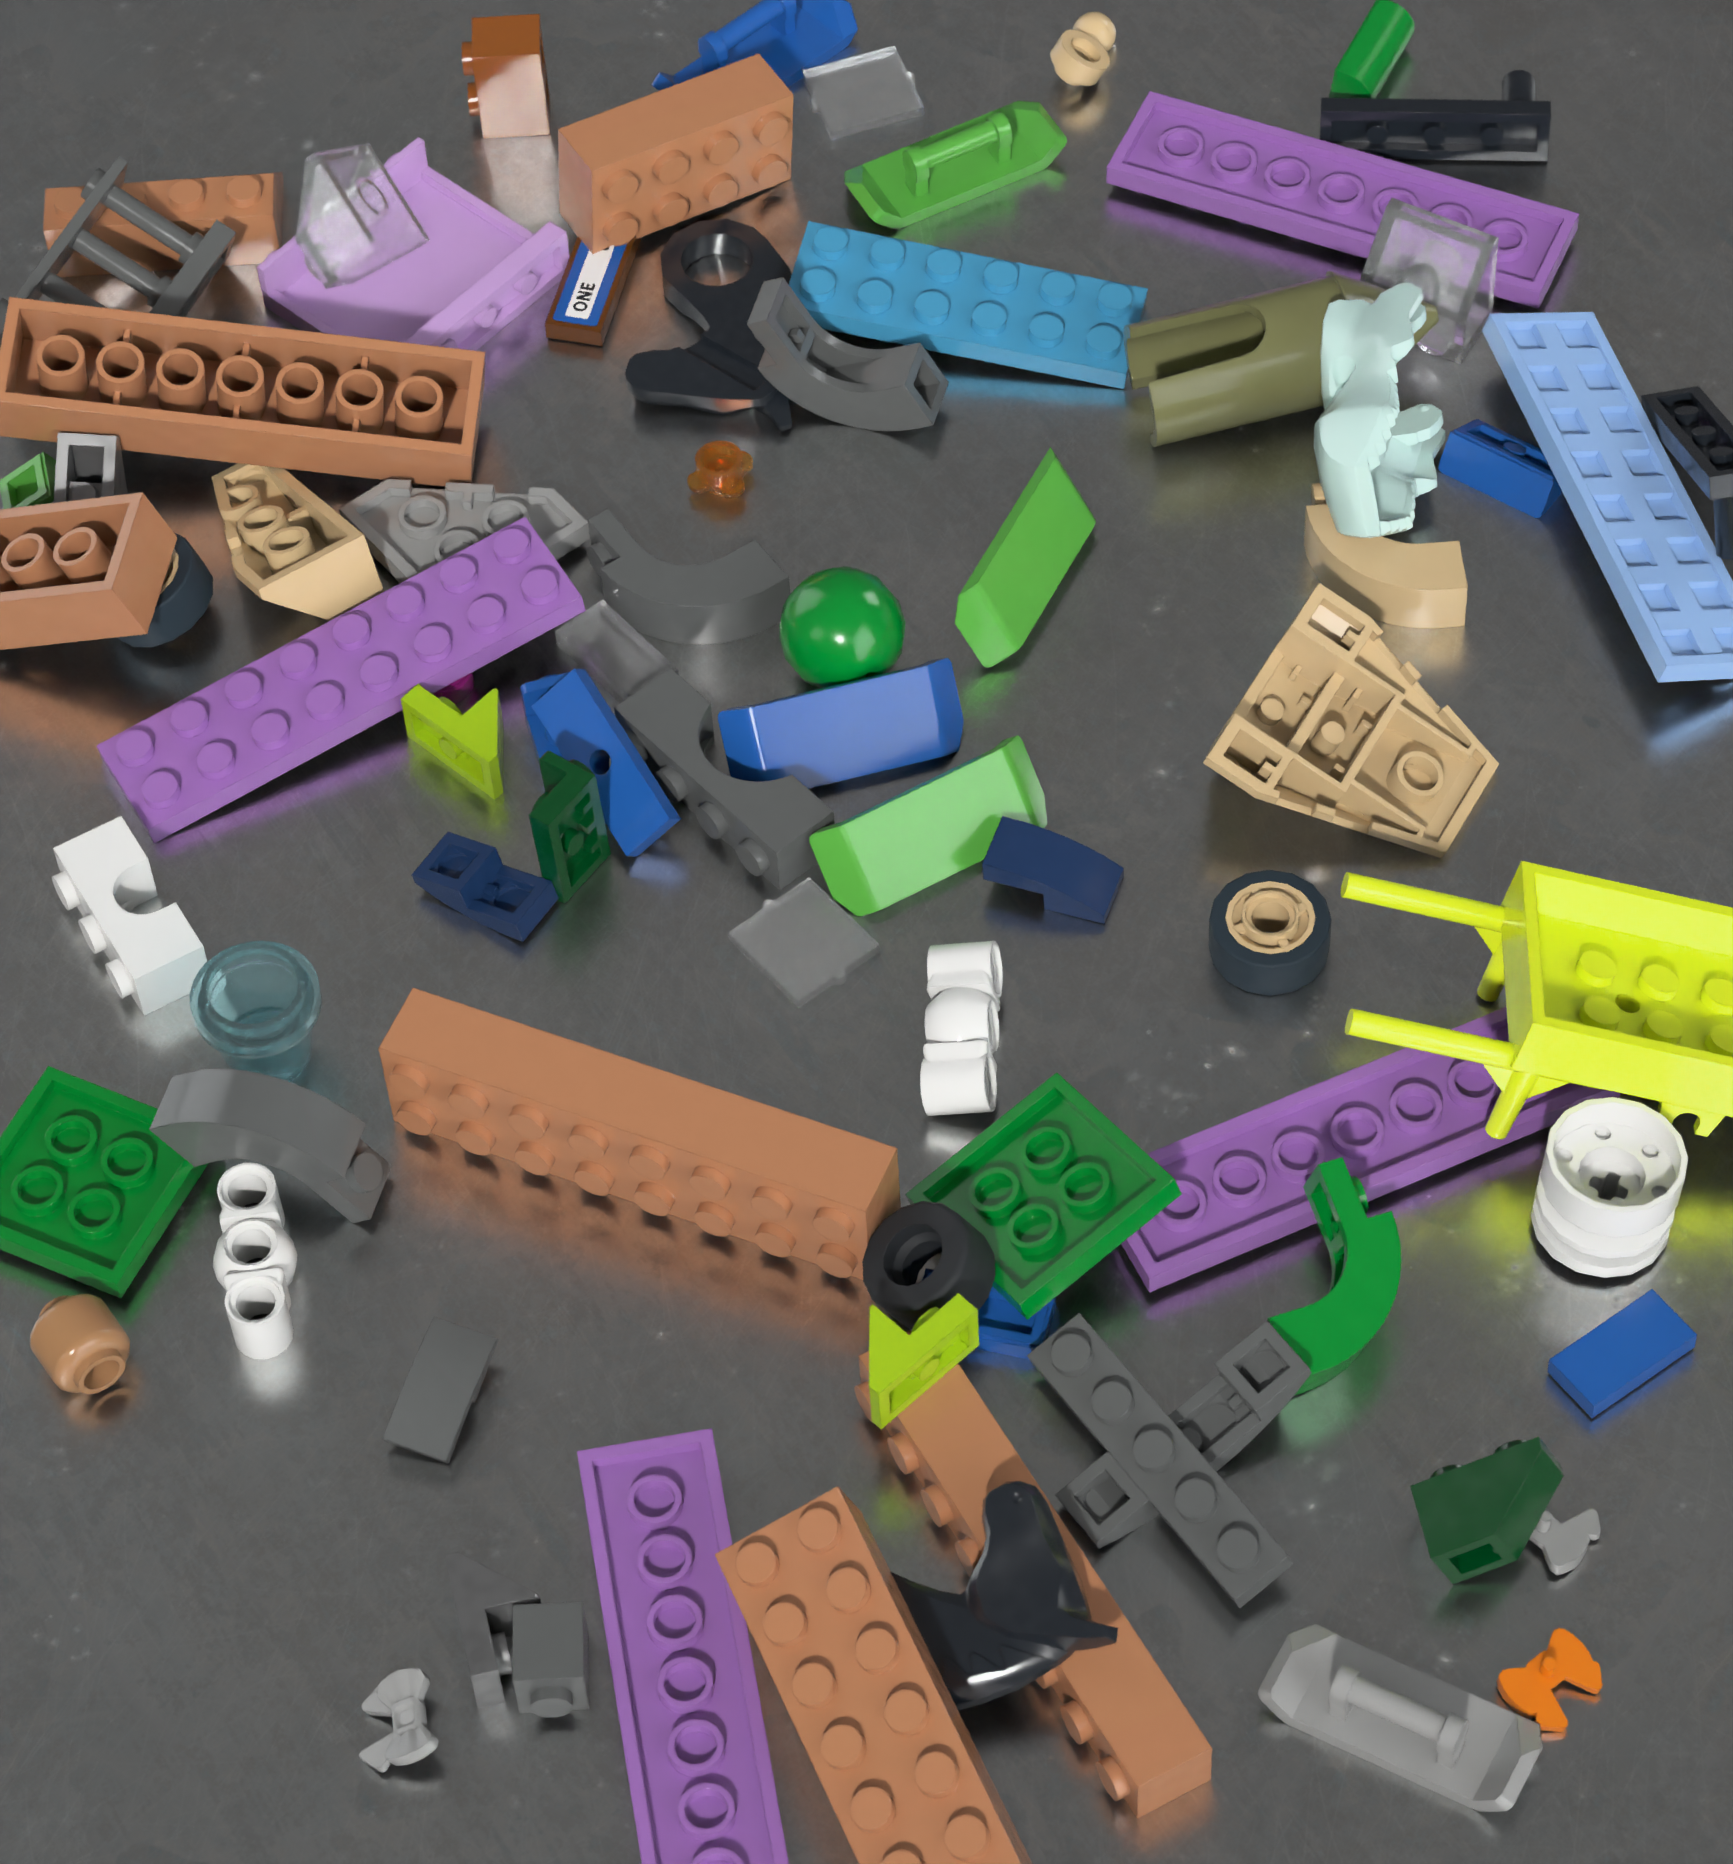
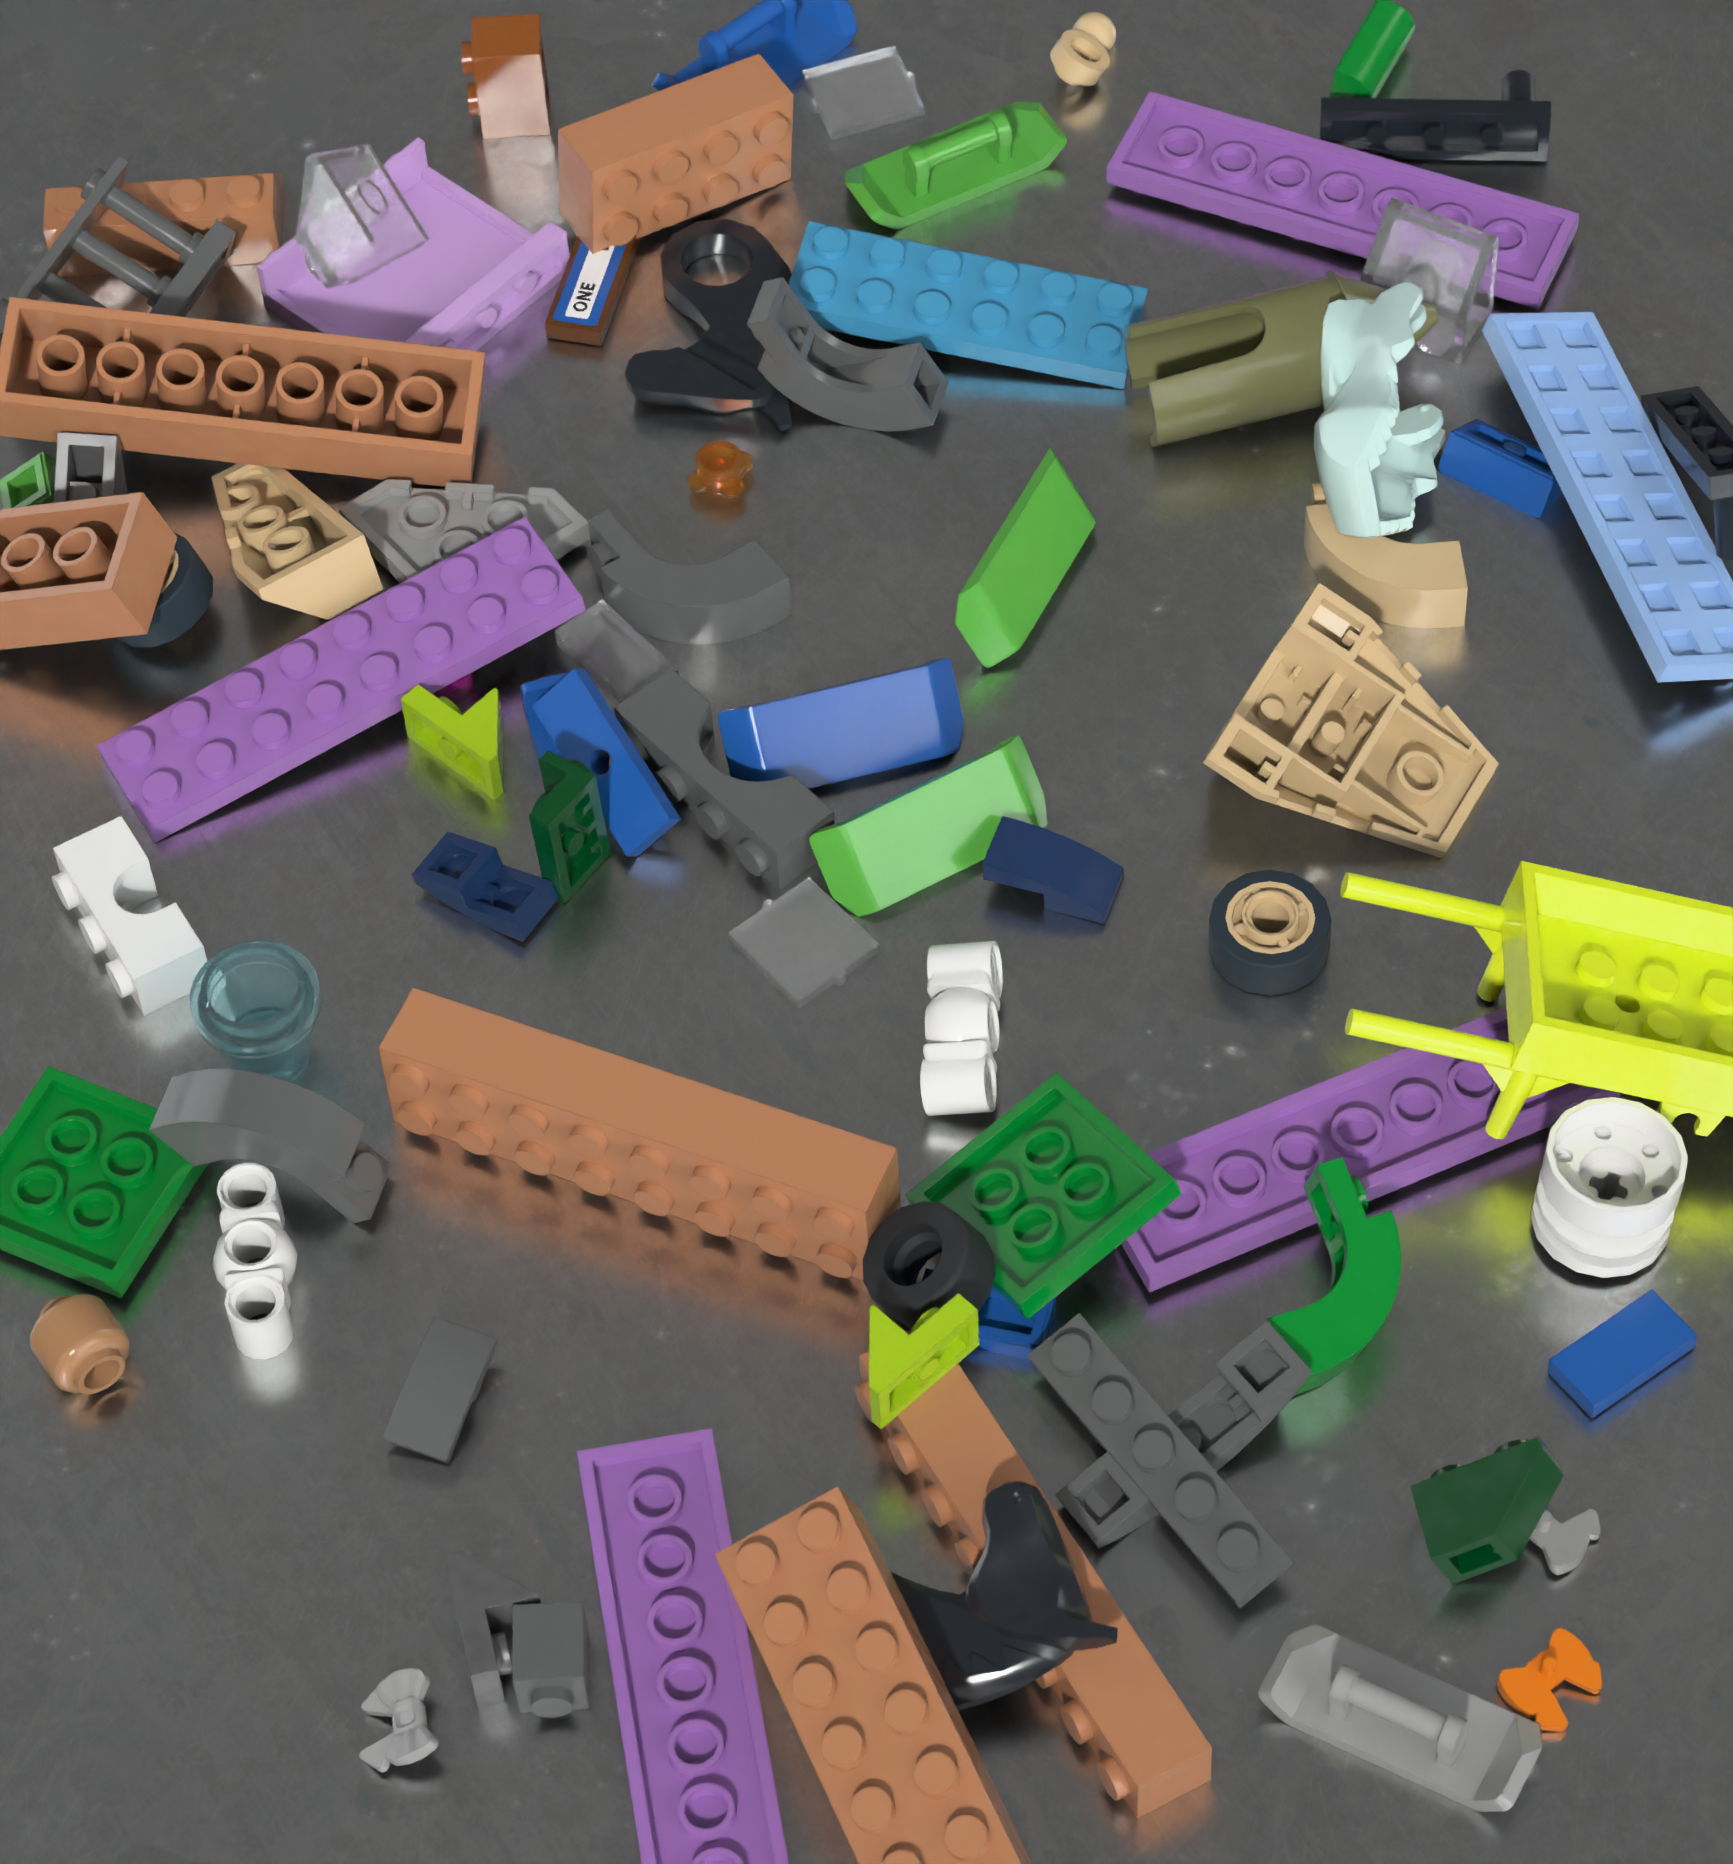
green piece [779,566,905,689] -> none

